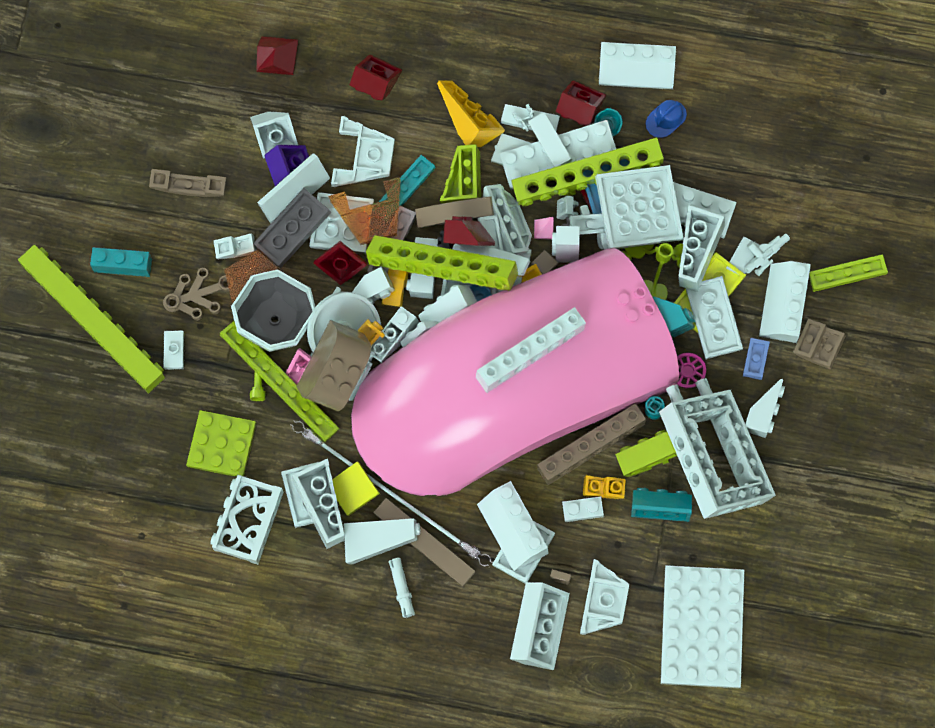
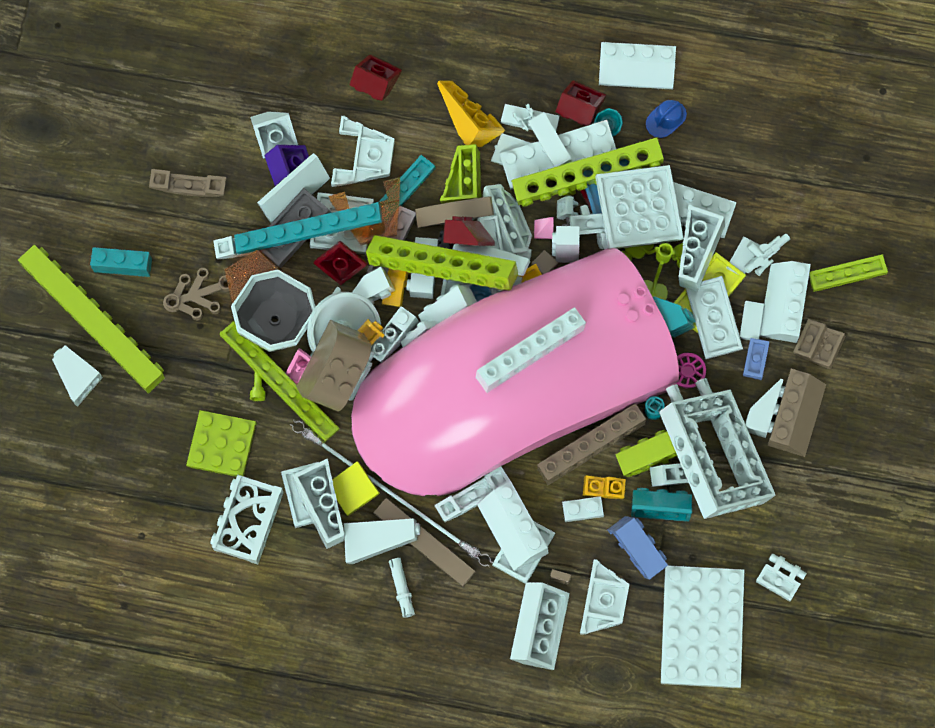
light aqua plate [164,331,184,370] -> none
dark red slope [257,36,298,75] -> none
none -> light aqua slope [52,346,103,406]
none -> teal plate [234,202,383,255]
none -> light aqua slope [435,467,510,522]
none -> medium blue wedge [607,516,668,580]
none -> light aqua slope [650,463,689,487]
none -> light aqua tile [740,301,764,340]
none -> light aqua plate [756,553,807,602]
none -> dark tan slope [768,368,826,457]

